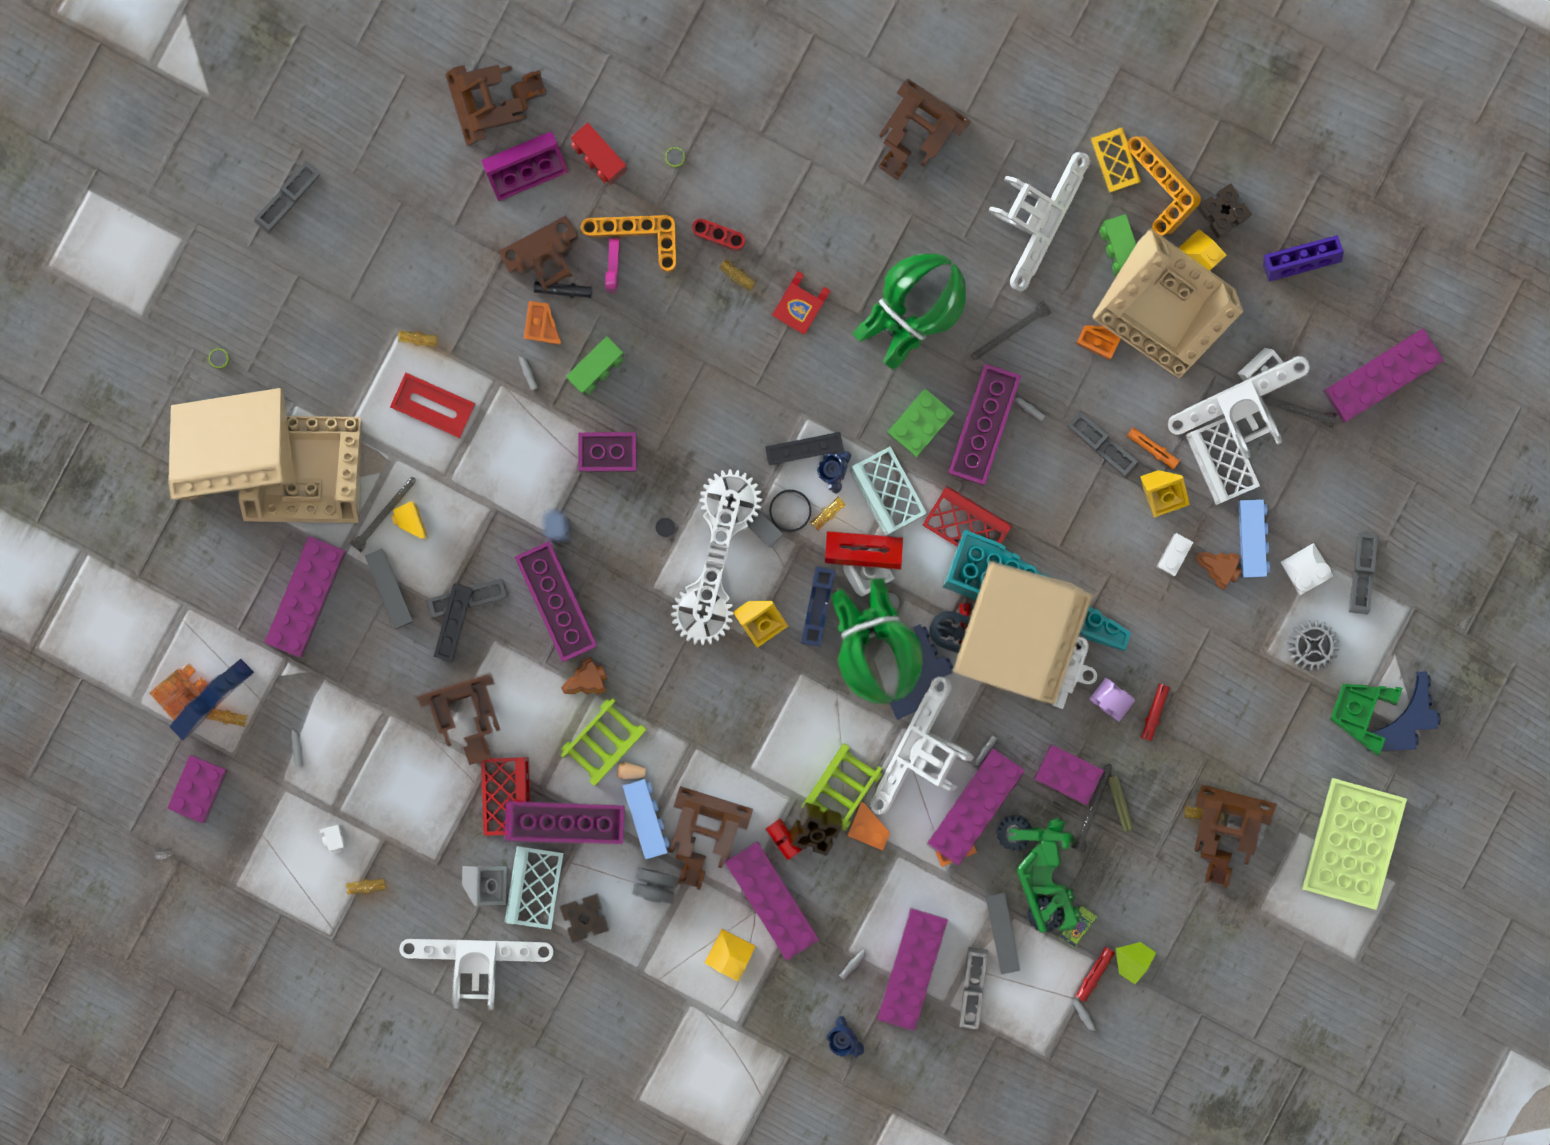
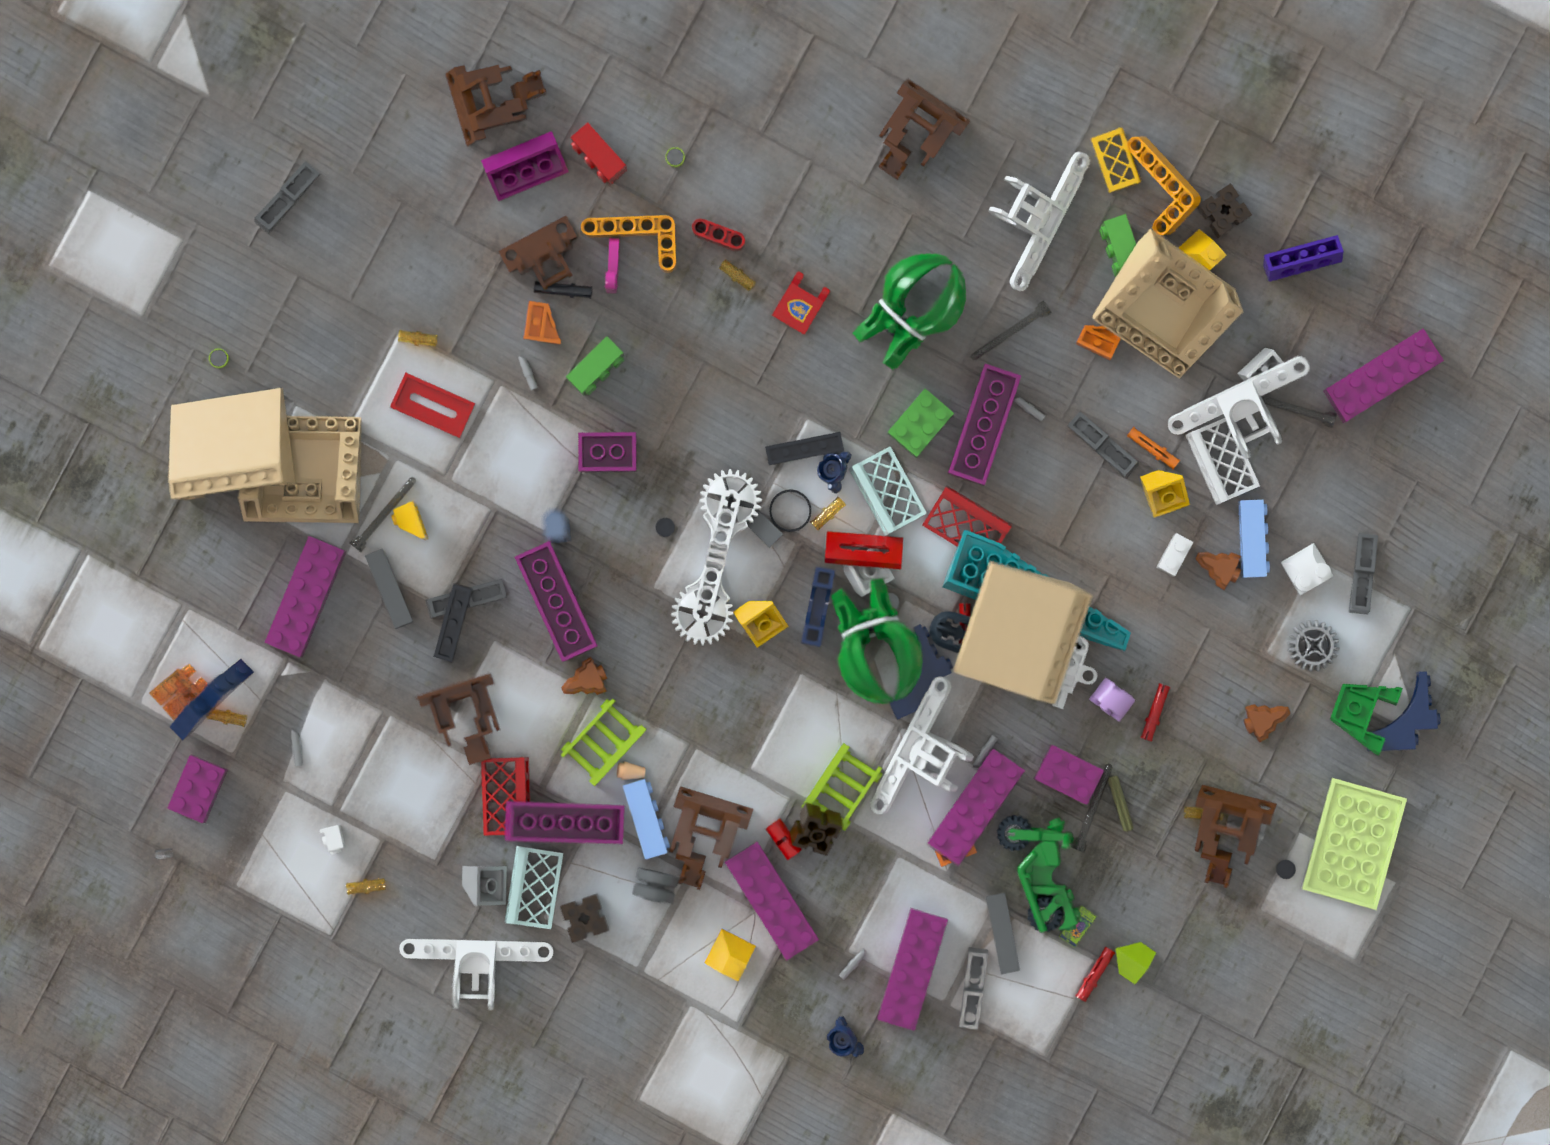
orange wing [847,802,890,850] -> none
light grey piece [1072,998,1096,1031] -> none
none -> dark orange rock [1244,704,1291,743]
none -> black piece [1276,860,1296,879]

